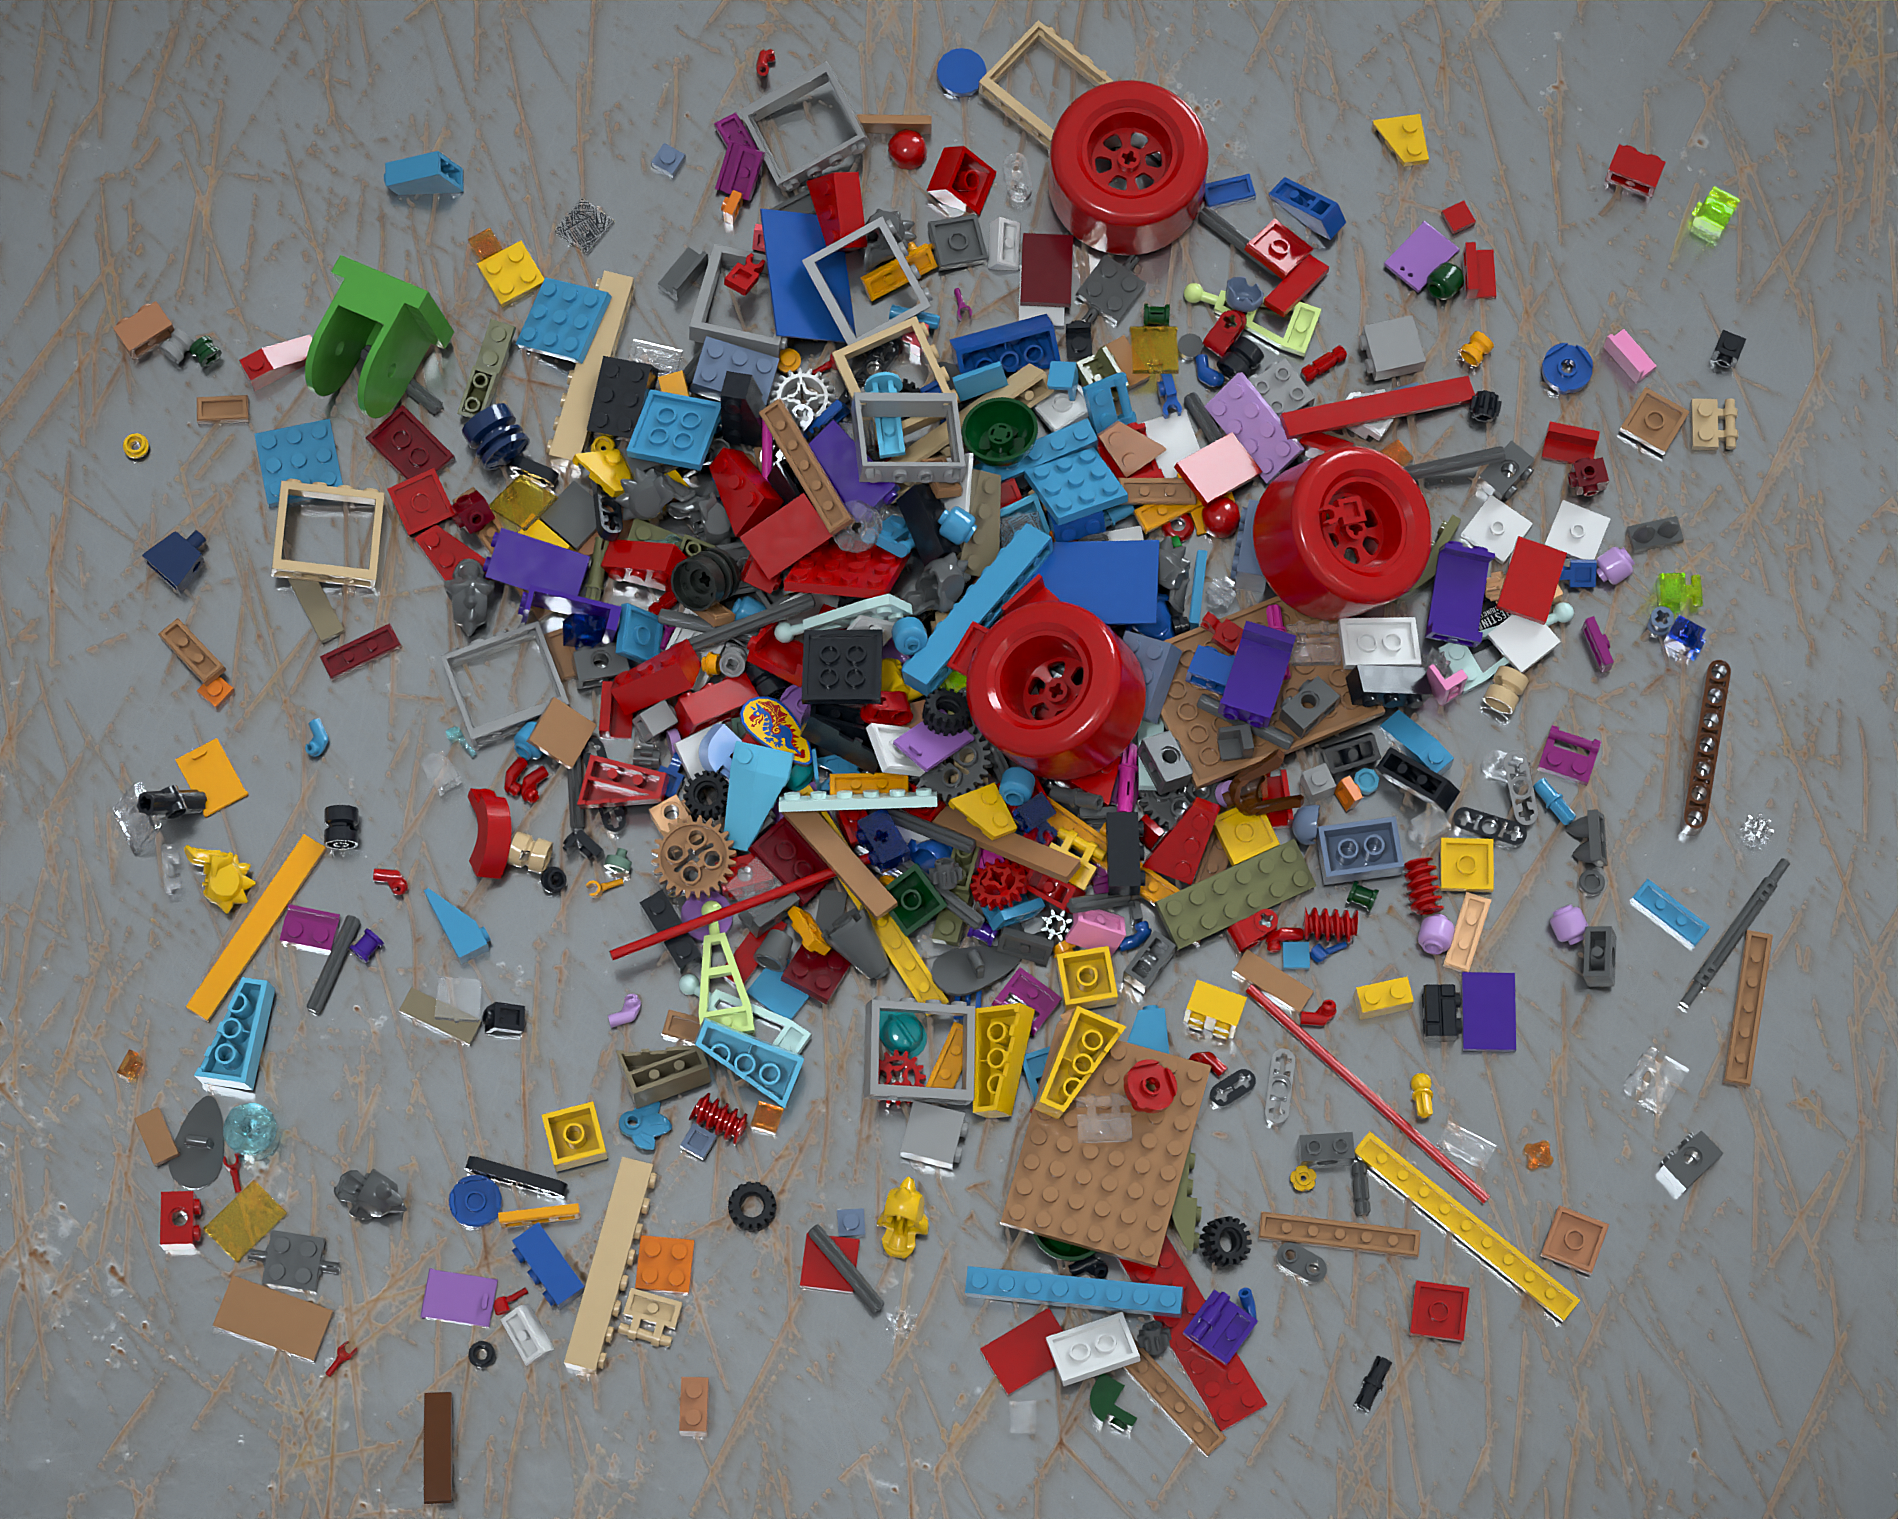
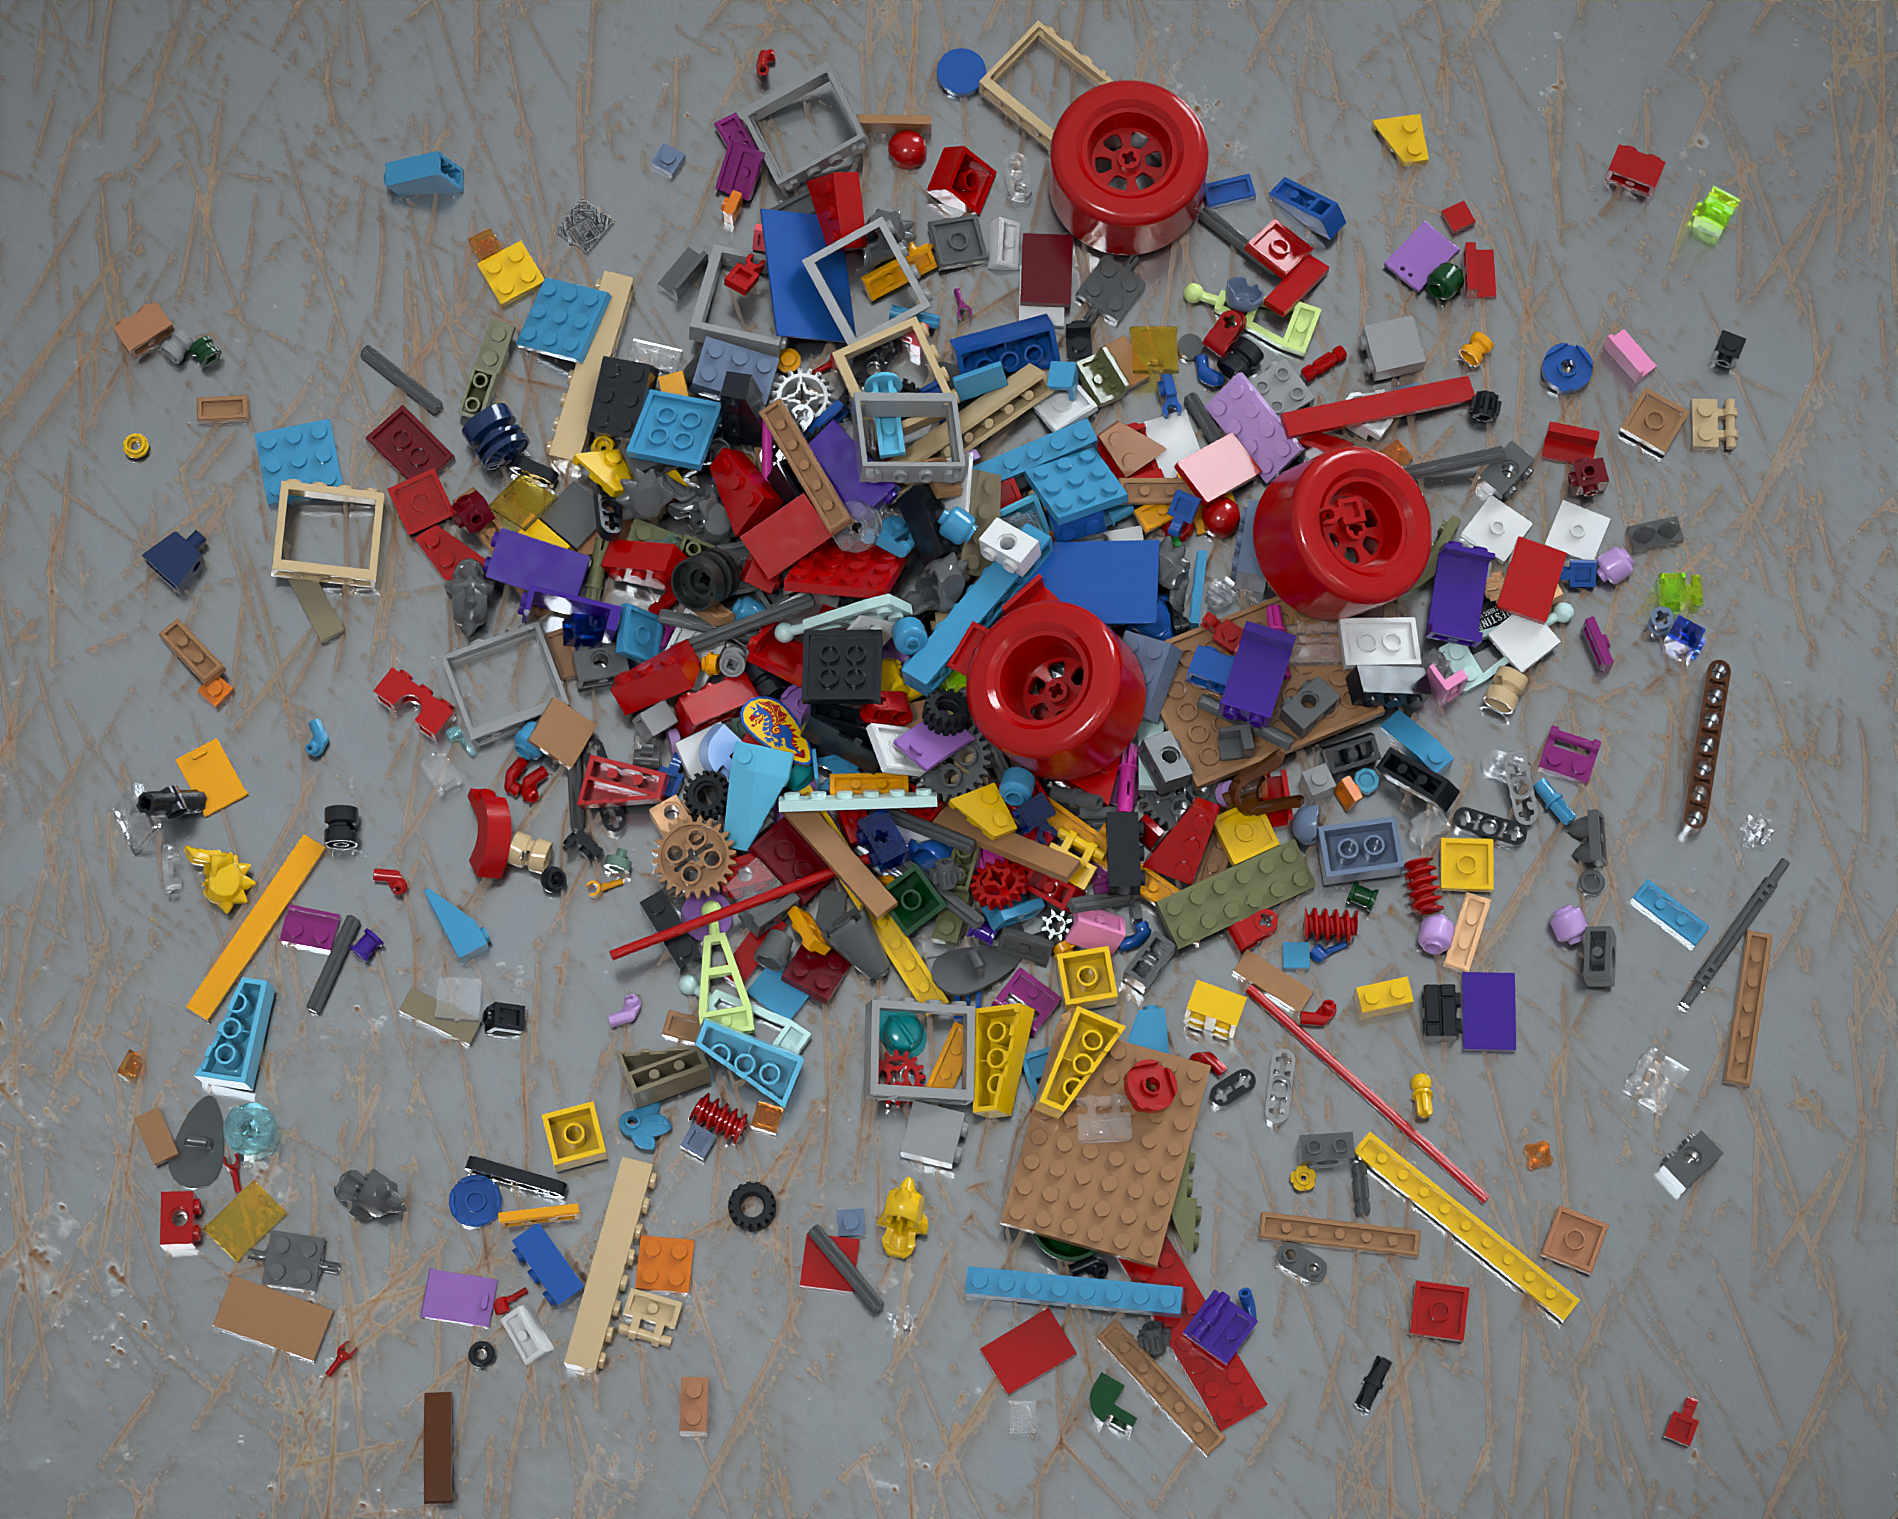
slope [239,334,312,392] -> none
bright green piece [305,255,454,418] -> none
dark red tile [320,623,402,681] -> none
red panel [599,681,633,740] -> none
dark green piece [961,397,1038,467] -> none
white plate [1046,1312,1140,1386] -> none
dark azure plate [1082,372,1137,435] -> none
dark green bush [1143,304,1170,327] -> none
black tyre [1199,1216,1252,1267] -> none
red arm [1265,927,1303,953] -> none
clear plate [1436,1121,1497,1171] -> none
none -> red arch [373,667,456,742]
none -> white brick [979,517,1041,577]
none -> blue plate [1167,489,1202,537]
none -> red plate [1663,1396,1699,1447]

